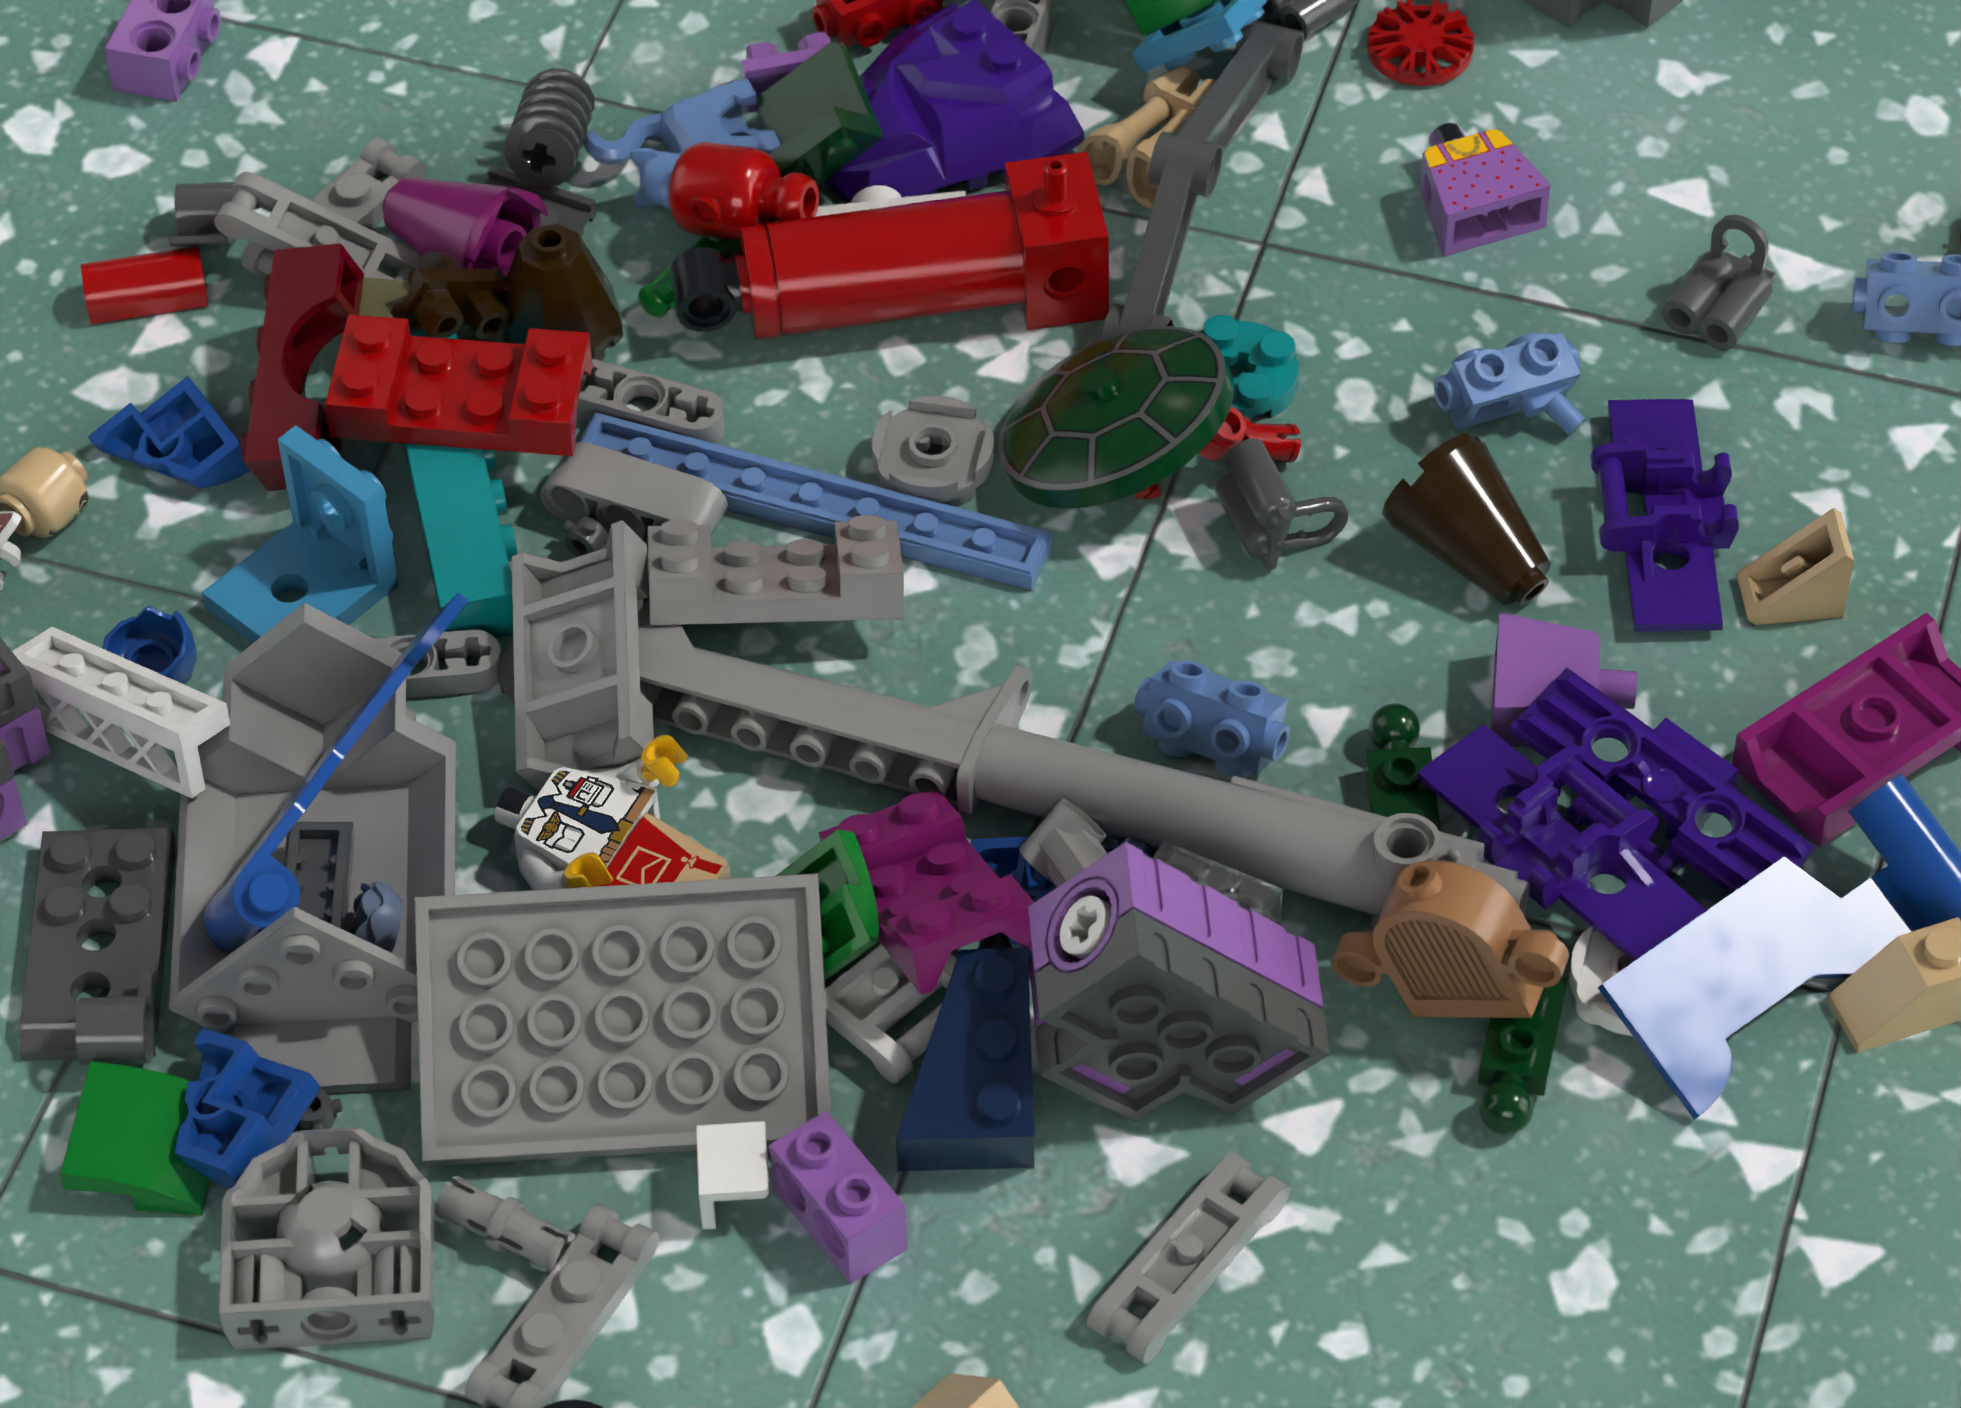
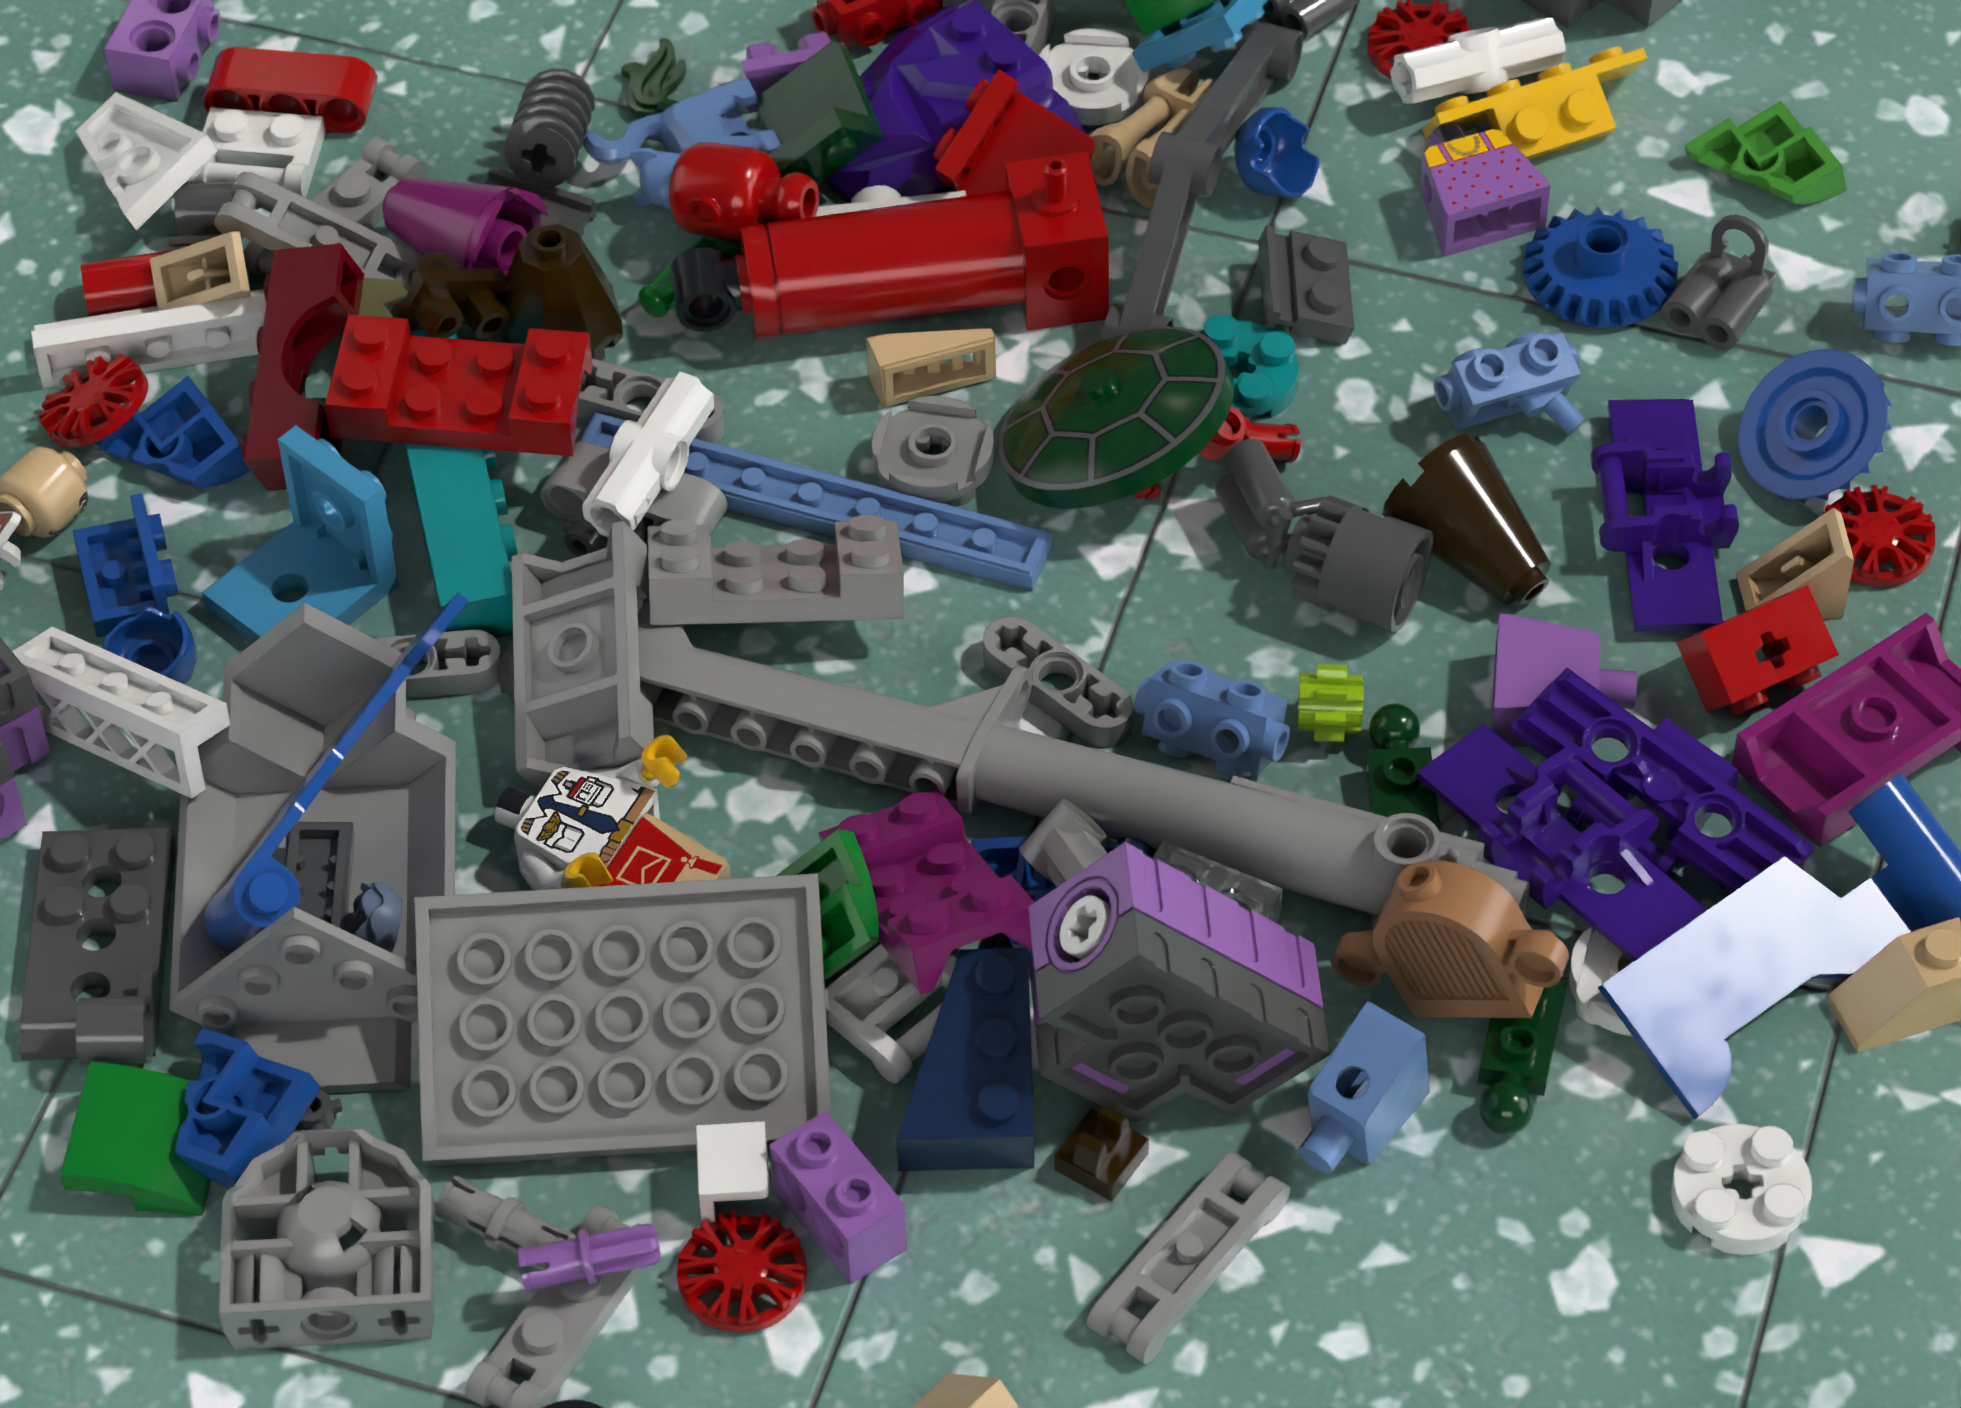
none -> white fence [31,289,267,389]
none -> red wheel [39,354,148,448]
none -> blue bracket [72,494,178,638]
none -> white wing [76,92,218,230]
none -> tan slope [150,232,251,311]
none -> white plate [188,107,326,198]
none -> red beam [203,47,378,133]
none -> medium lavender axle [518,1223,661,1293]
none -> white piece [582,372,714,537]
none -> dark green piece [621,38,686,118]
none -> red wheel [677,1210,807,1332]
none -> tan slope [866,328,996,408]
none -> red bracket [933,70,1096,196]
none -> light grey beam [983,616,1133,748]
none -> white plate [1039,28,1150,125]
none -> dark brown tile [1054,1106,1149,1201]
none -> blue hair [1234,107,1319,197]
none -> dark grey plate [1258,225,1354,344]
none -> dark grey gear [1285,495,1433,632]
none -> lime gear [1297,664,1364,743]
none -> medium blue torso [1298,1001,1430,1174]
none -> white piece [1390,18,1566,104]
none -> yellow bracket [1422,46,1648,160]
none -> blue gear [1523,206,1678,328]
none -> white plate [1671,1124,1812,1255]
none -> red brick [1676,585,1839,715]
none -> bright green slope [1684,101,1847,204]
none -> blue gear [1738,349,1892,504]
none -> red wheel [1822,485,1936,587]

